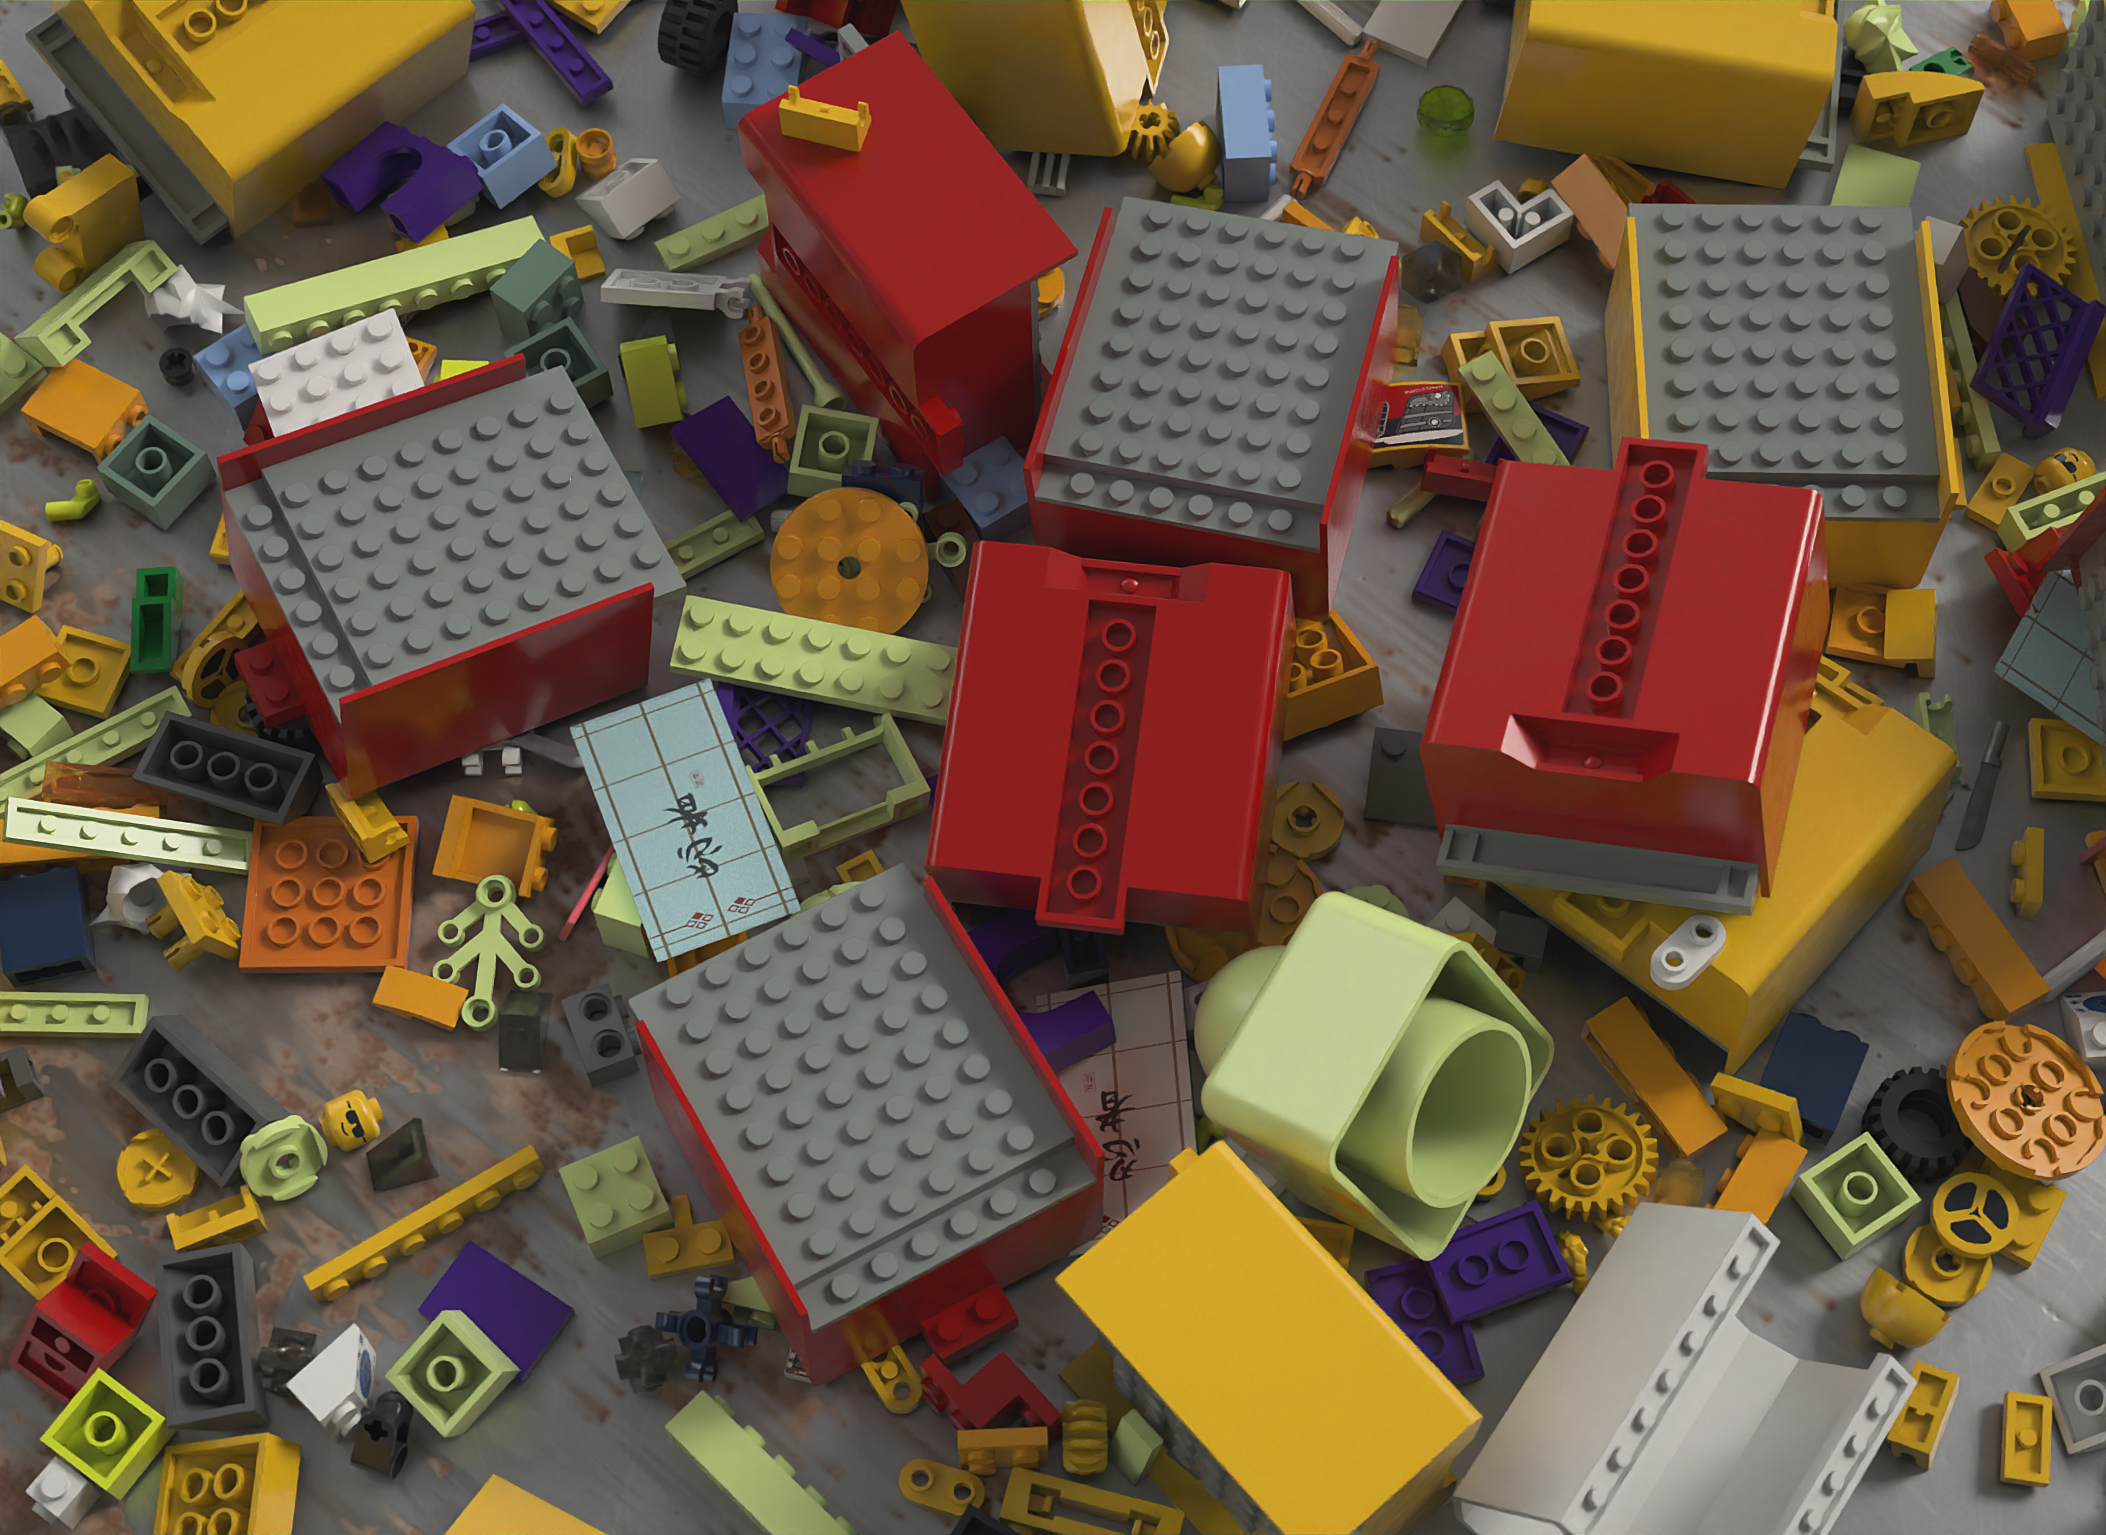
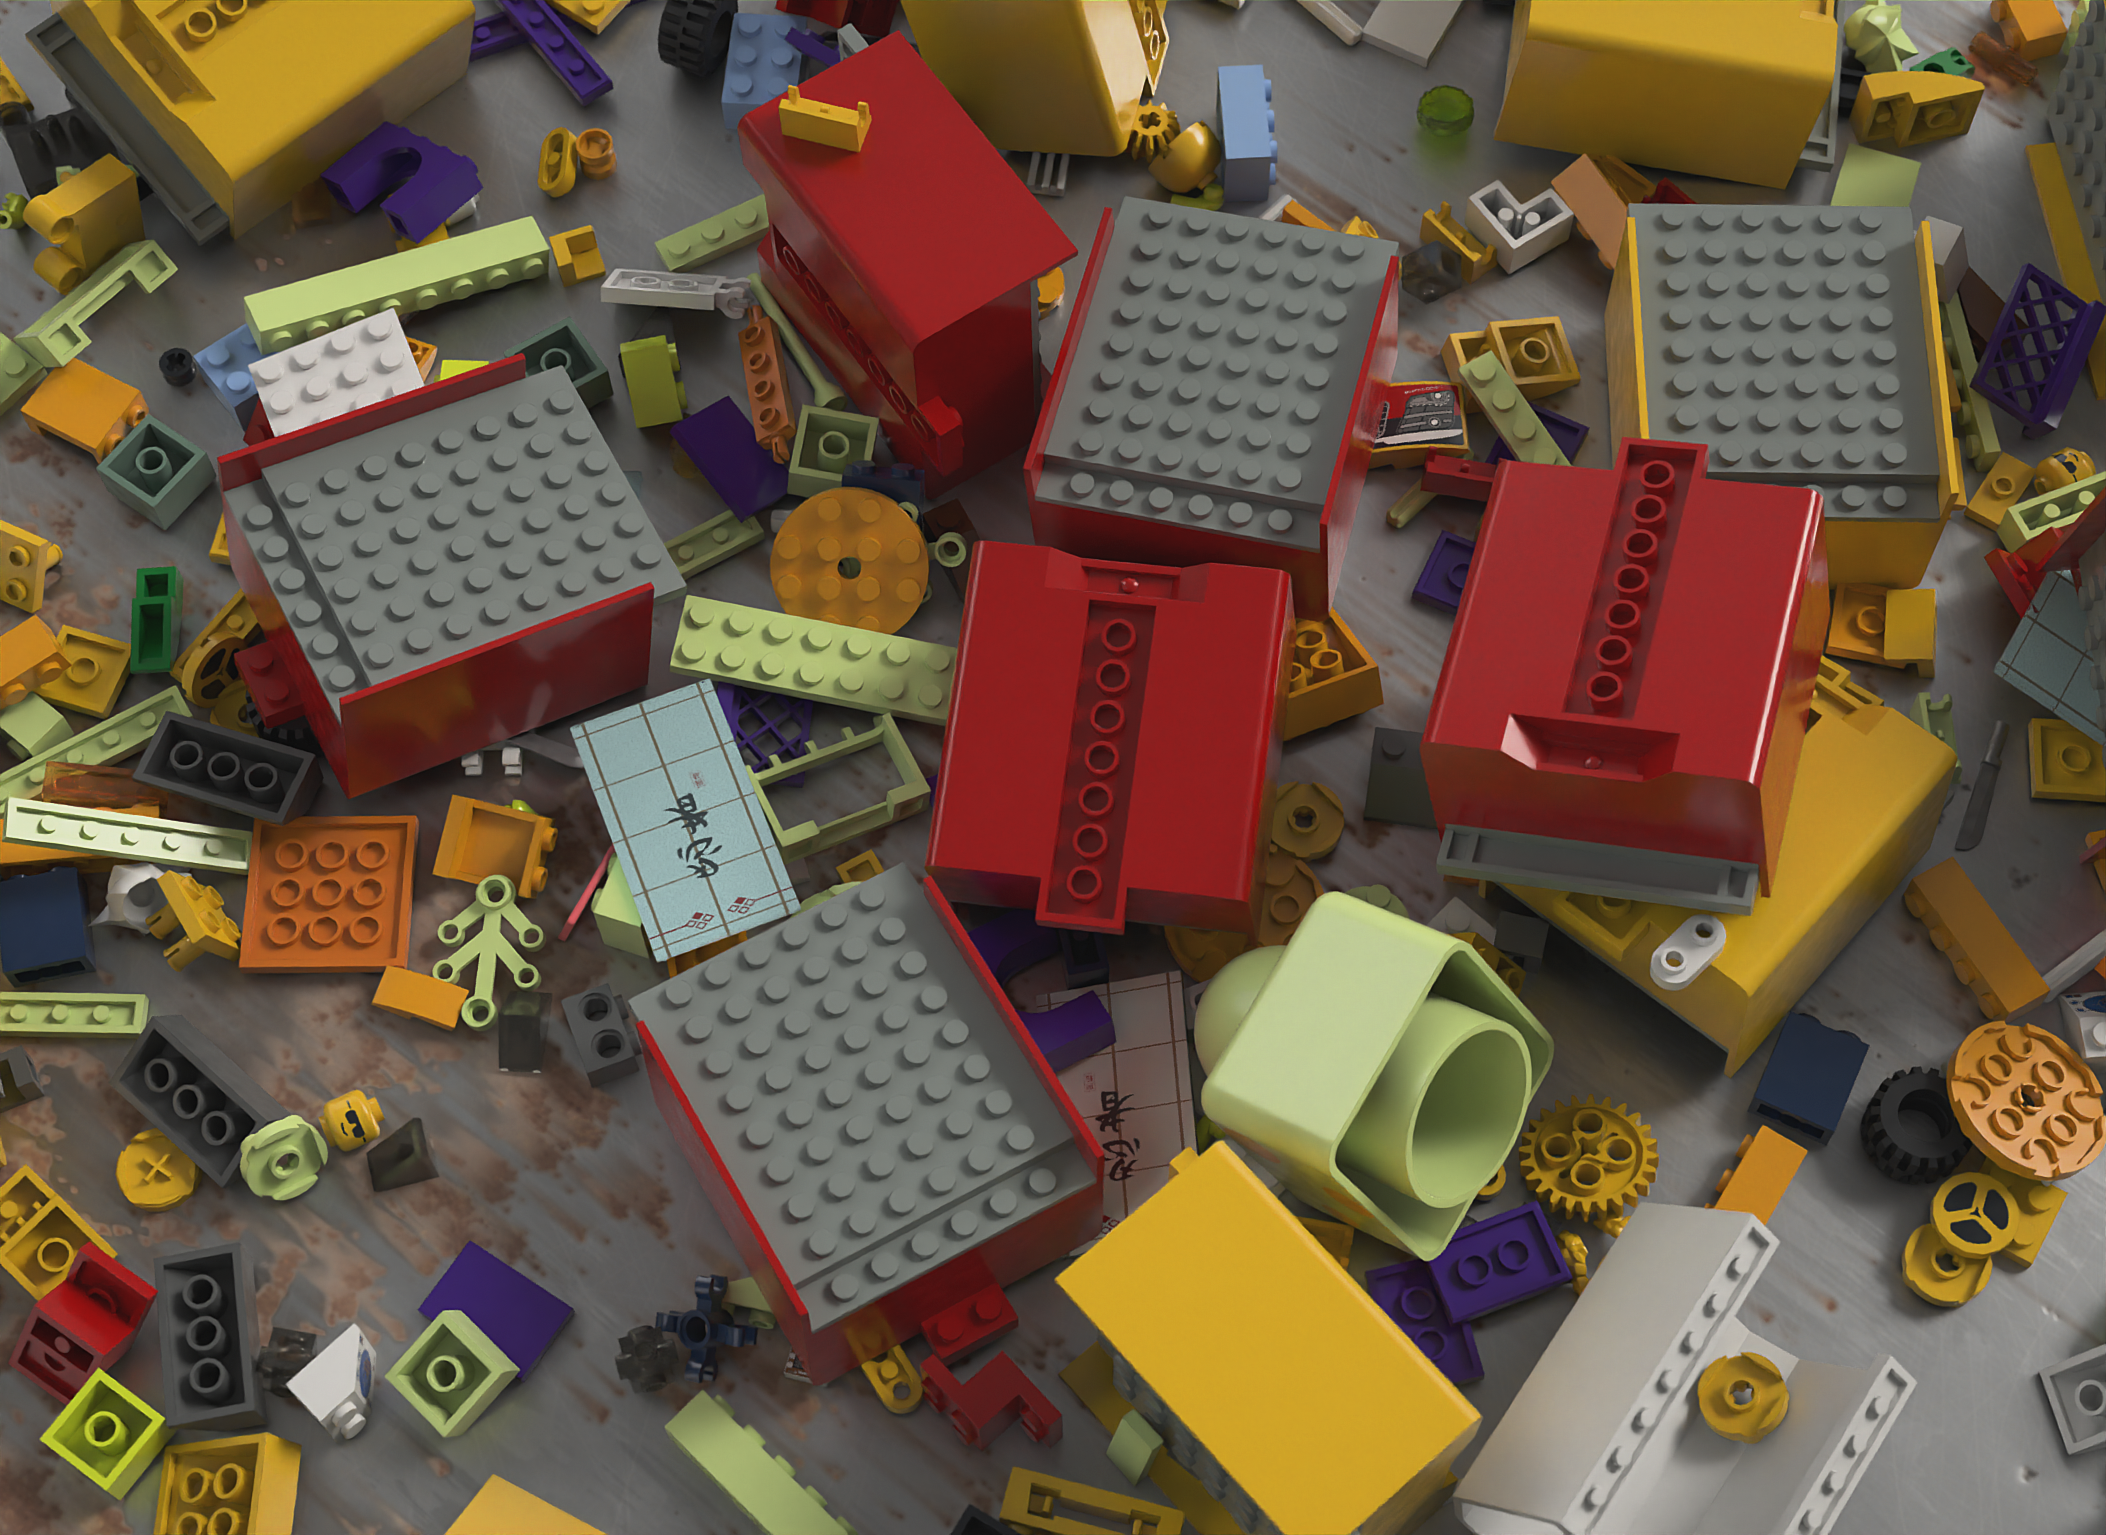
white brick [25,1456,102,1530] -> none
neon yellow arm [45,479,100,521] -> none
white hair [133,264,245,333] -> none
yellow hinge [166,1184,268,1254] -> none
yellow plate [303,1144,545,1303] -> none
yellow hinge [325,782,410,864] -> none
black piece [350,1390,414,1481] -> none
light blue brick [446,103,558,209] -> none
sand green brick [489,238,585,343] -> none
yellowish green brick [559,1136,675,1260] -> none
white slope [574,158,682,240] -> none
yellow plate [642,1193,735,1280] -> none
yellow plate [899,1458,985,1519] -> none
light blue brick [939,435,1031,542] -> none
light orange plate [958,1427,1049,1475] -> none
yellow gear [1062,1399,1108,1476] -> none
orange plate [1289,39,1380,199] -> none
clear yellow window [1395,304,1423,367] -> none
yellow hinge [1517,178,1549,205] -> none
light orange brick [1580,996,1729,1169] -> none
clear yellow window [1652,1158,1706,1208] -> none
yellow wing [1711,1072,1806,1148] -> none
yellowish green brick [1790,1131,1921,1261] -> none
yellow cylinder [1860,1266,1952,1349] -> none
yellow hinge [1886,1360,1959,1470] -> none
yellow gear [1958,195,2078,301] -> none
yellow plate [2000,1391,2052,1488] -> none
yellow plate [2010,827,2044,920] -> none
none -> yellow plate [1698,1352,1789,1444]

